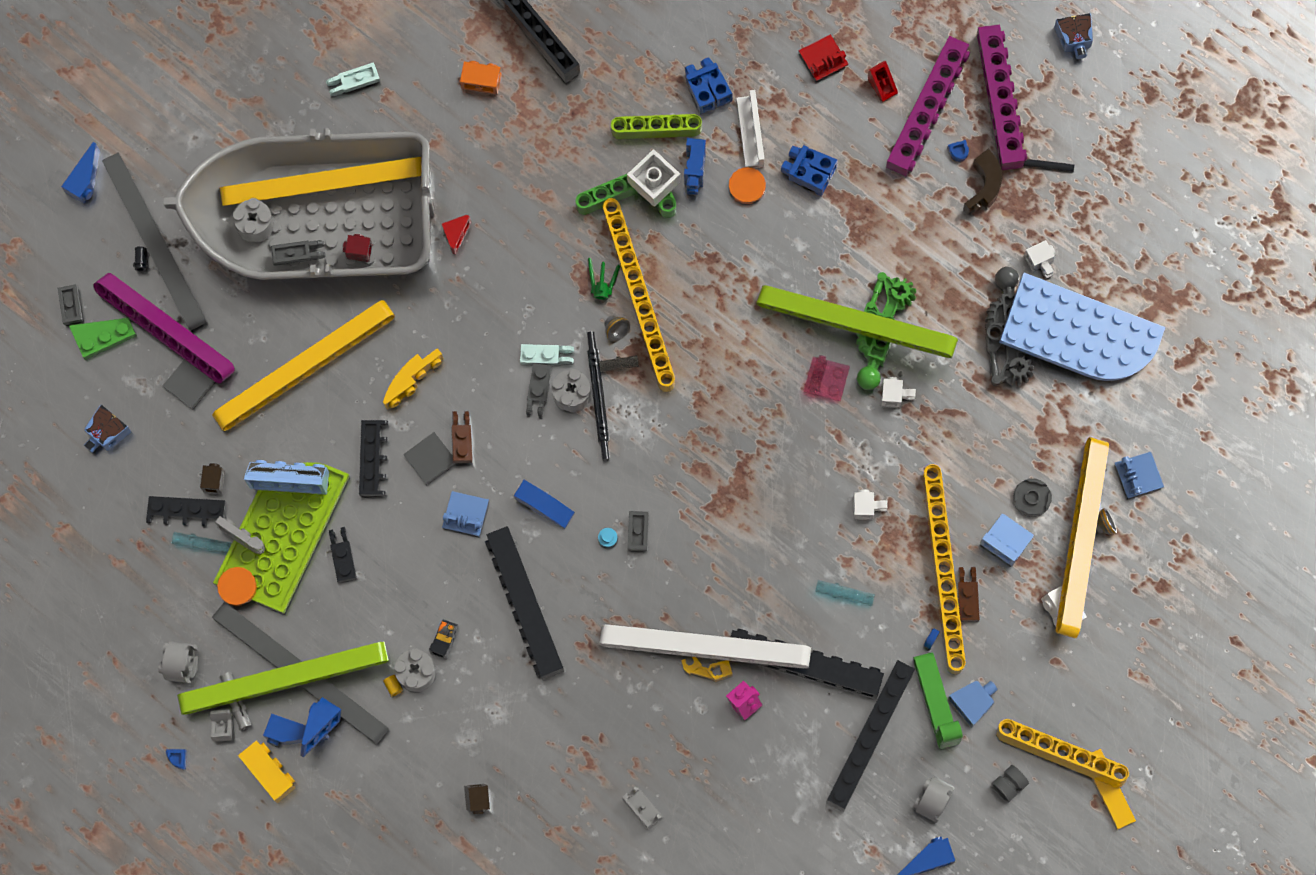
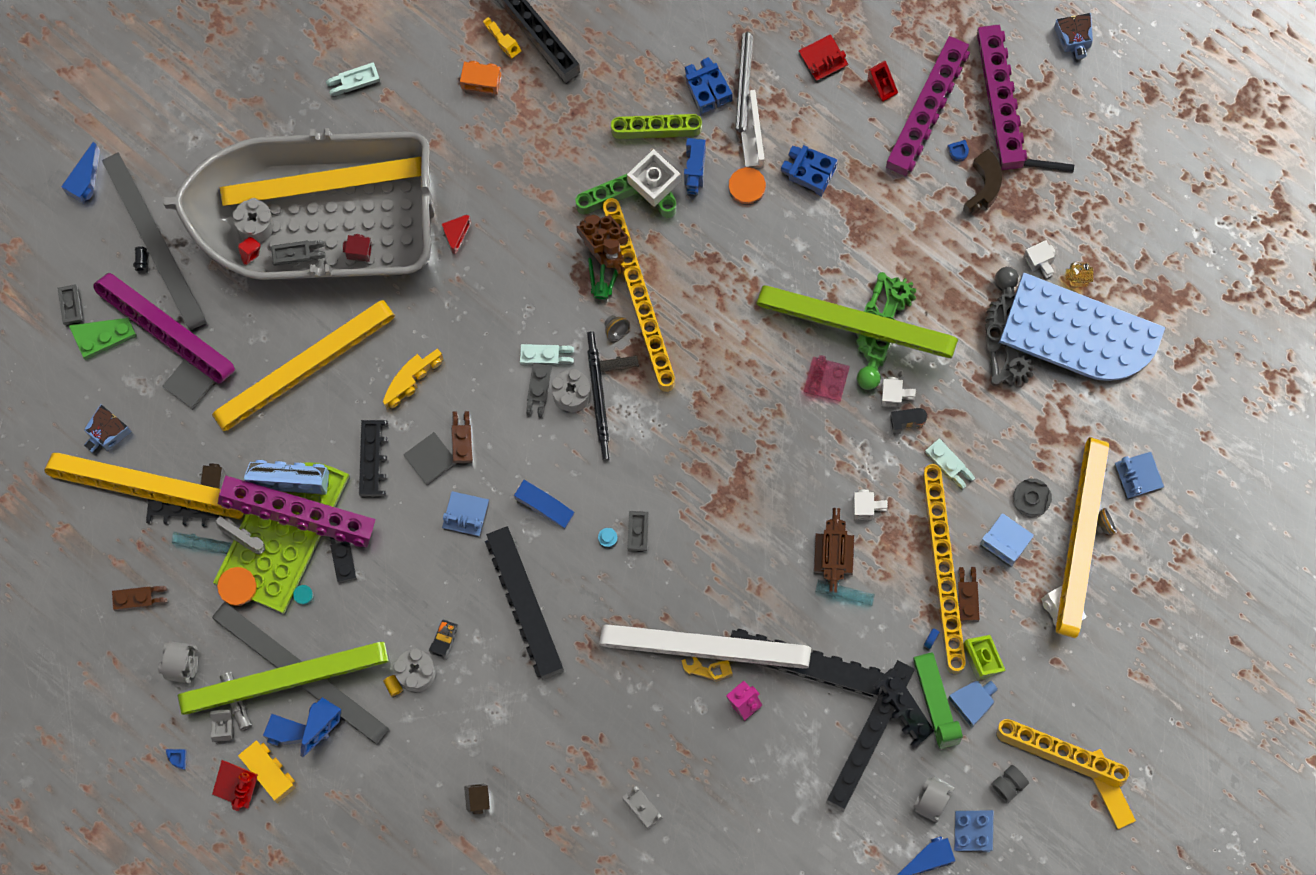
none -> yellow beam [44,453,244,519]
none -> reddish brown hinge [112,586,167,611]
none -> red hinge [212,760,258,811]
none -> magenta brick [218,476,376,547]
none -> red slope [238,237,261,265]
none -> teal tile [293,585,313,605]
none -> yellow piece [483,17,522,58]
none -> reddish brown piece [577,215,628,274]
none -> axle [735,32,753,133]
none -> reddish brown piece [814,508,854,593]
none -> black hinge [873,668,934,748]
none -> black leg [890,408,927,435]
none -> light aqua hinge [925,438,975,489]
none -> medium blue hinge [954,810,994,852]
none -> lime slope [963,635,1006,682]
none -> clear yellow head [1065,262,1093,287]

